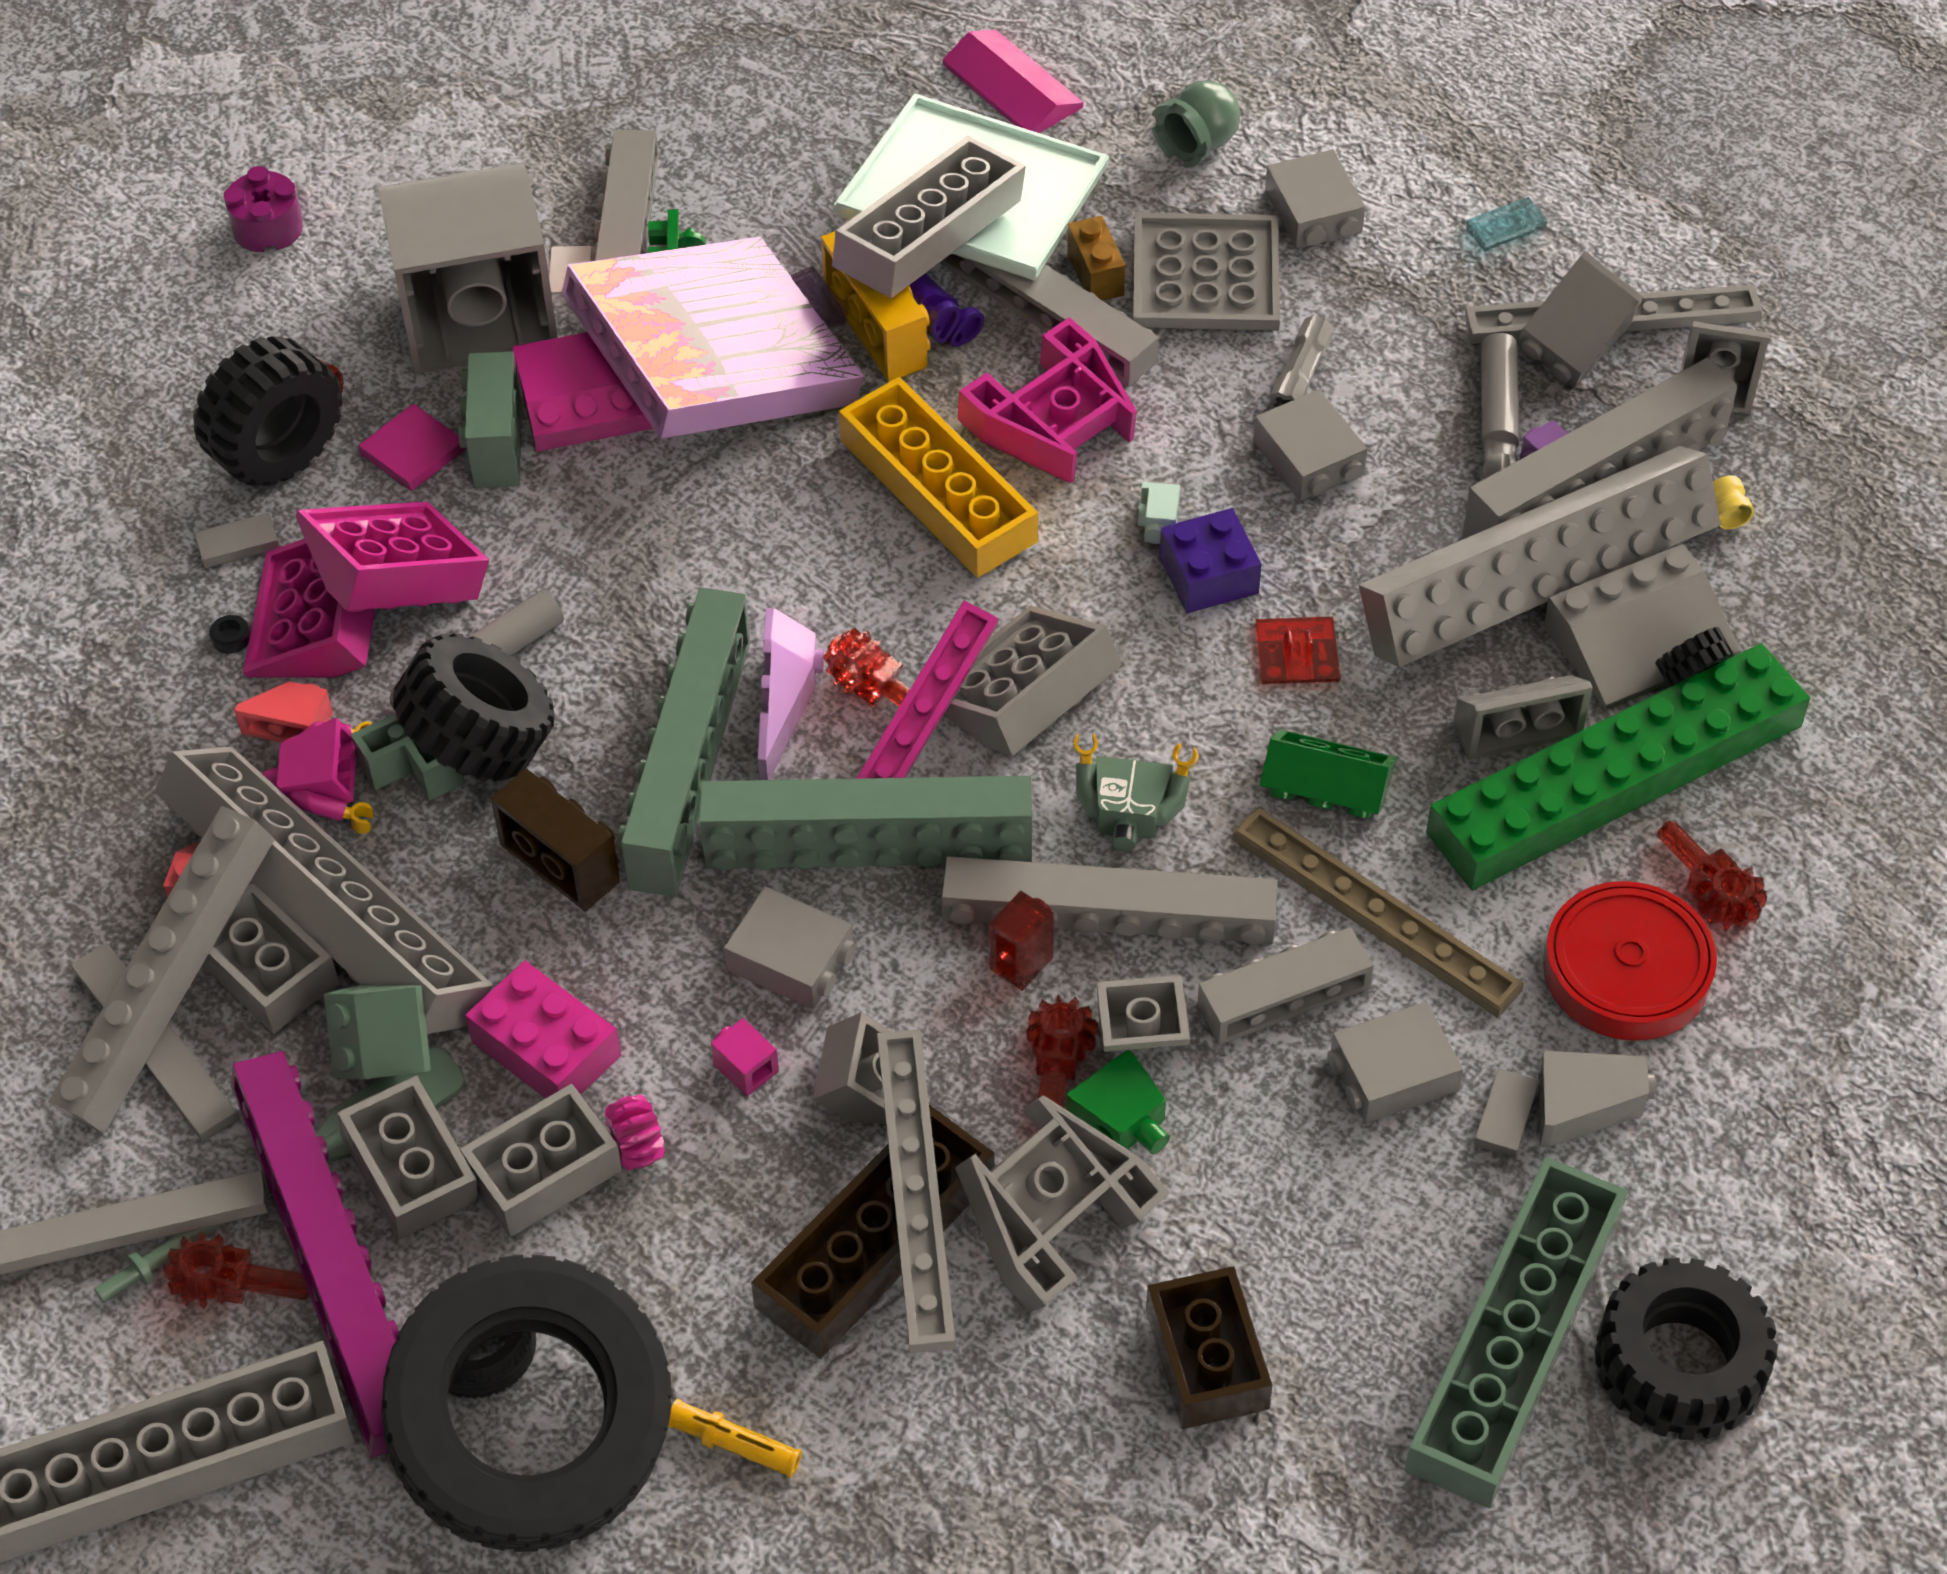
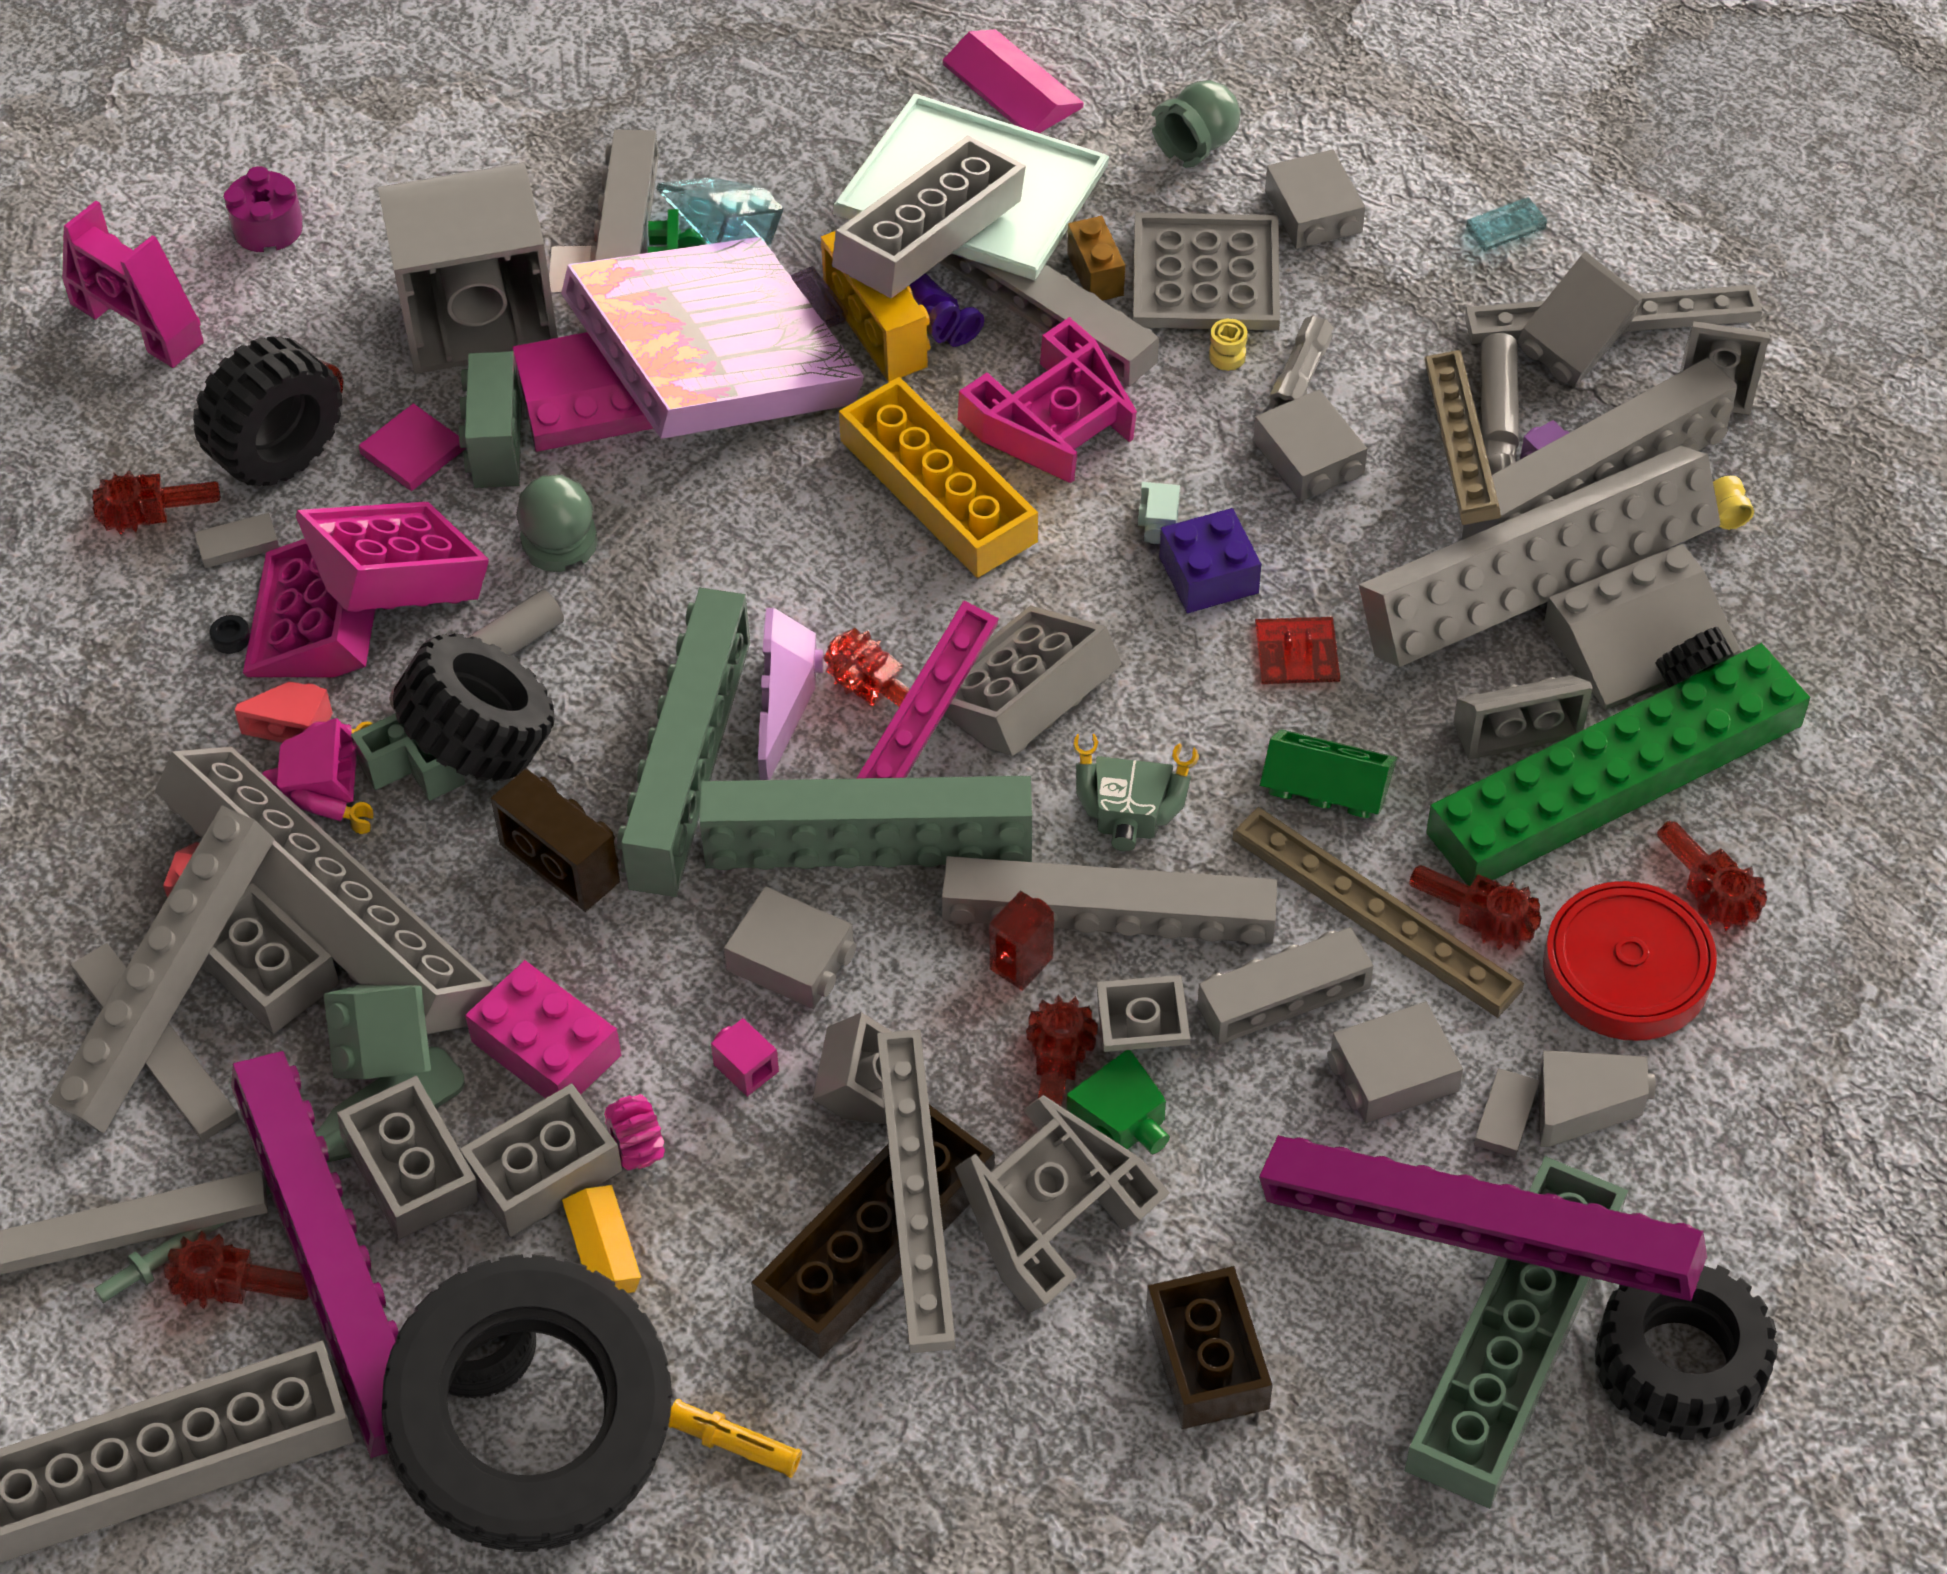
none -> dark pink wedge [62,201,204,368]
none -> clear red gear [92,470,221,535]
none -> sand green tile [516,474,598,572]
none -> yellow piece [562,1185,641,1293]
none -> clear light blue slope [656,177,784,245]
none -> light yellow wheel [1209,318,1248,371]
none -> magenta brick [1259,1135,1707,1301]
none -> clear red gear [1409,865,1542,951]
none -> dark tan tile [1424,350,1501,525]

